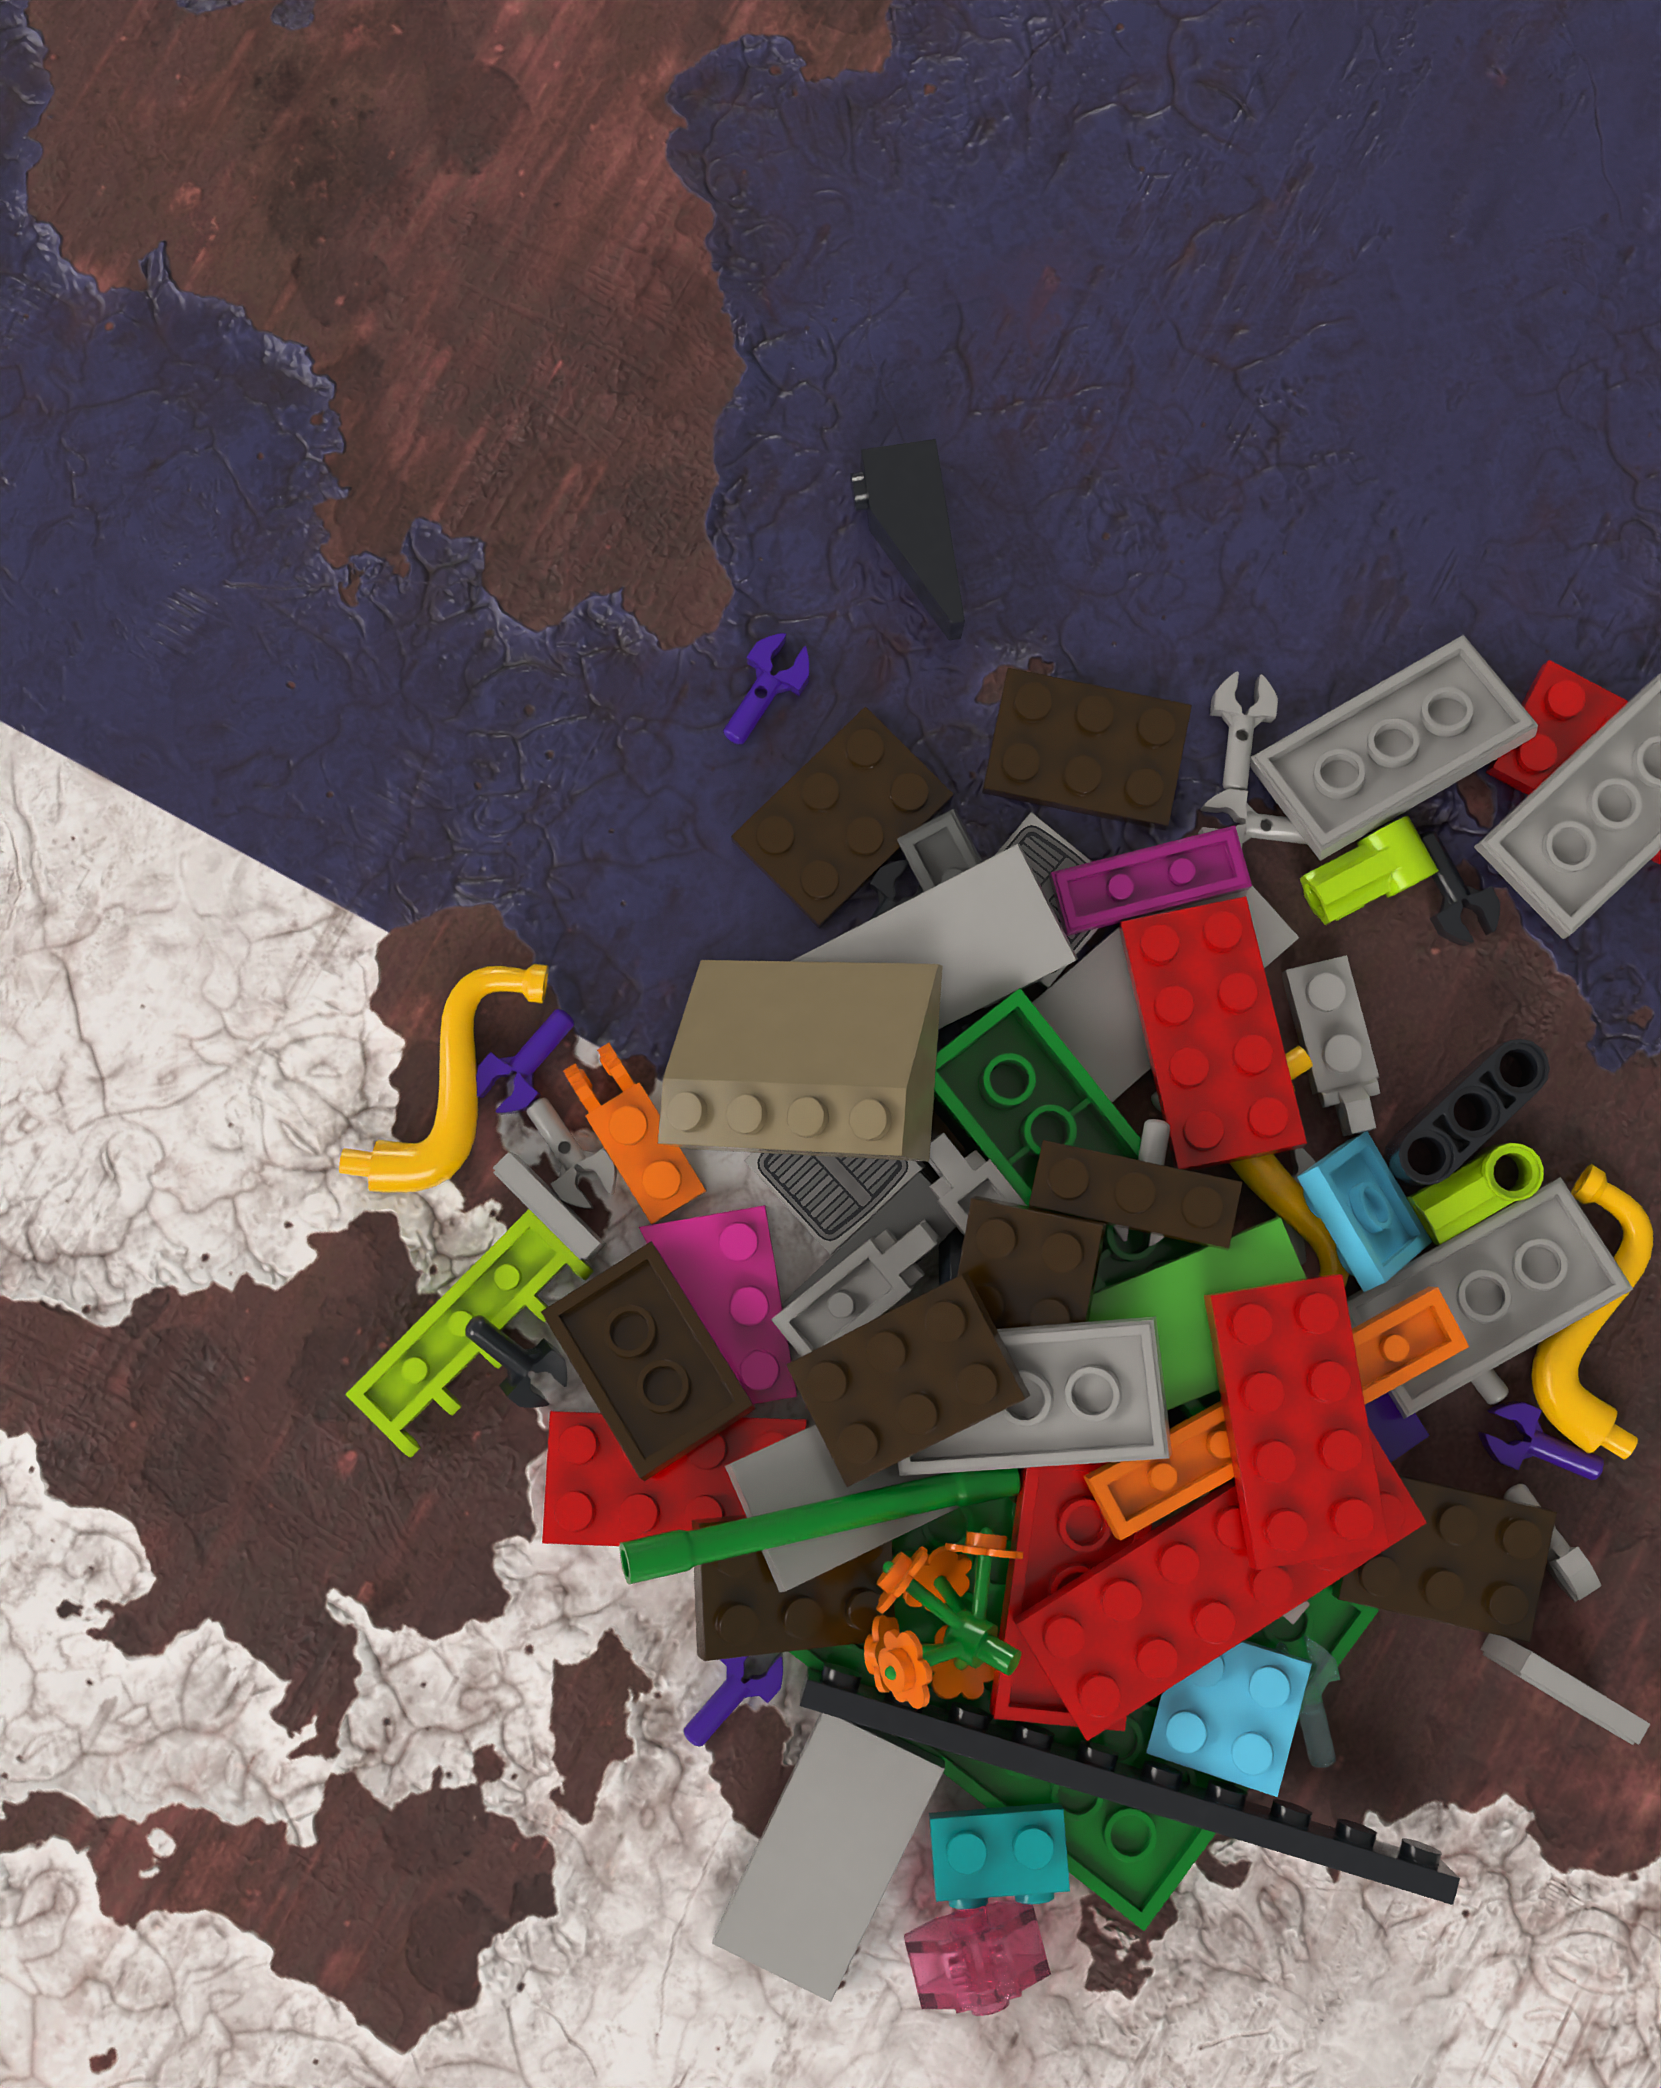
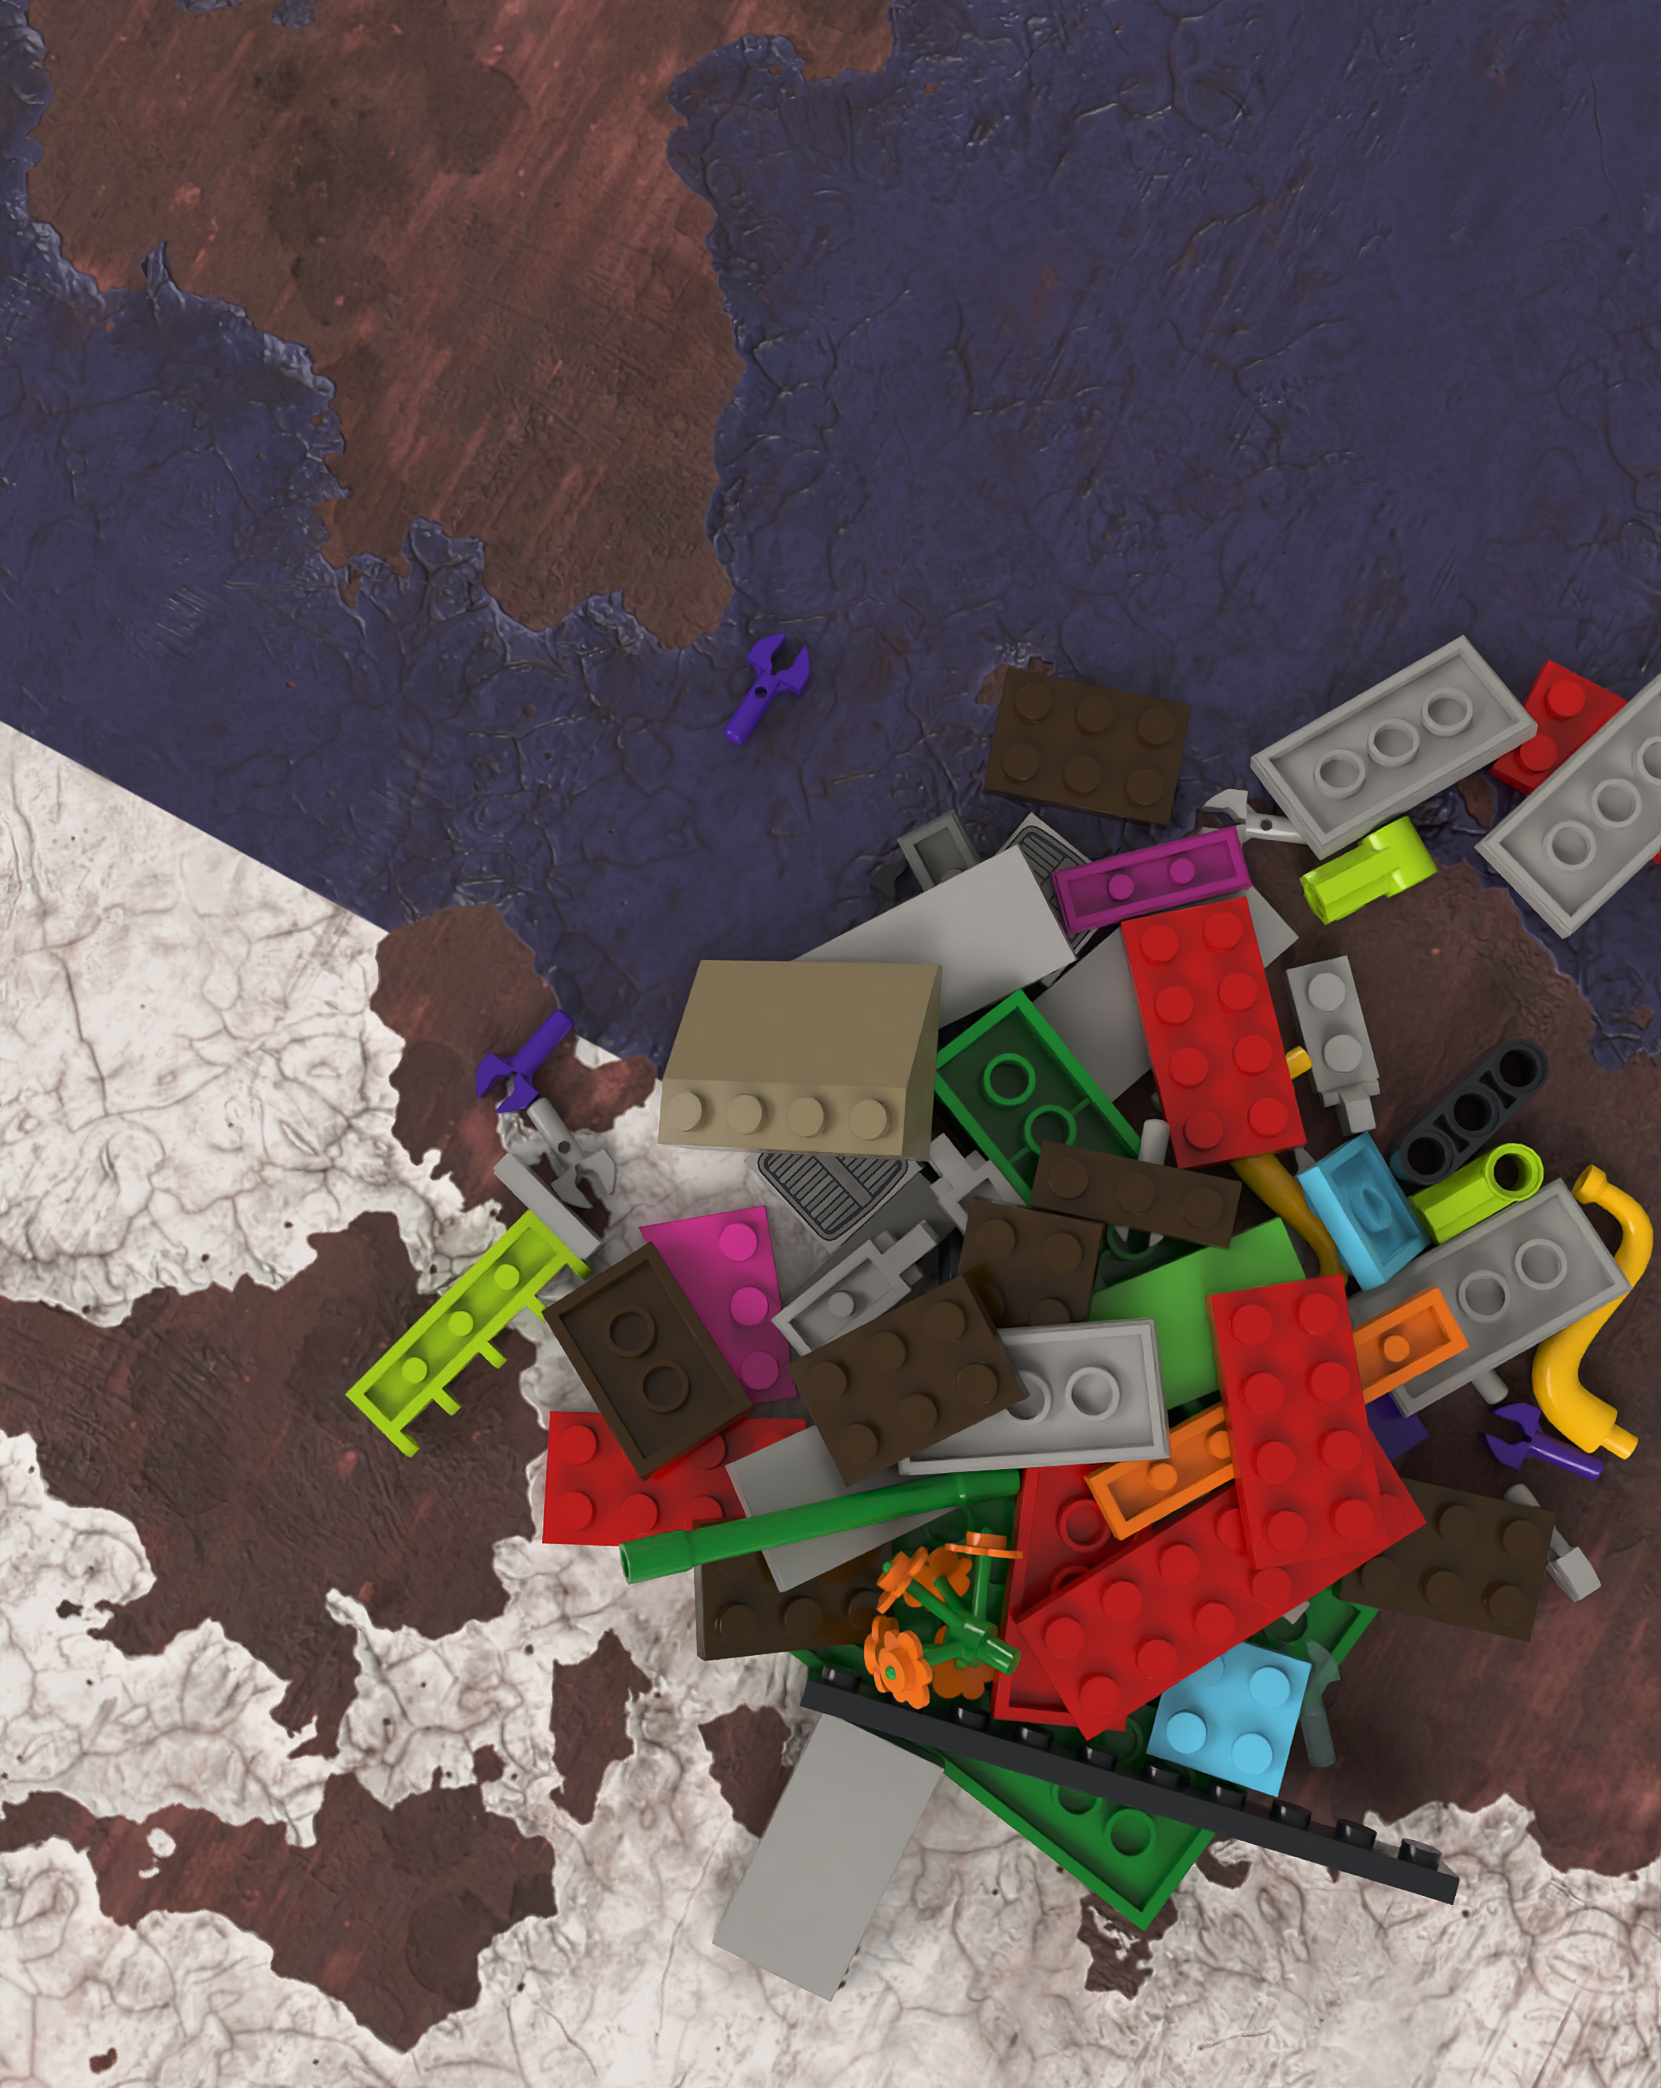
yellow animal [339,964,549,1192] -> none
black bar [465,1315,568,1408] -> none
orange hinge [563,1042,707,1225] -> none
dark purple bar [683,1652,784,1747] -> none
dark brown plate [731,706,954,929] -> none
black slope [850,439,965,640] -> none
clear pink hinge [904,1901,1051,2016] -> none
teal bracket [929,1803,1070,1909] -> none
light grey bar [1210,671,1278,790] -> none
black bar [1419,831,1500,946] -> none
light grey tile [1480,1633,1650,1745] -> none

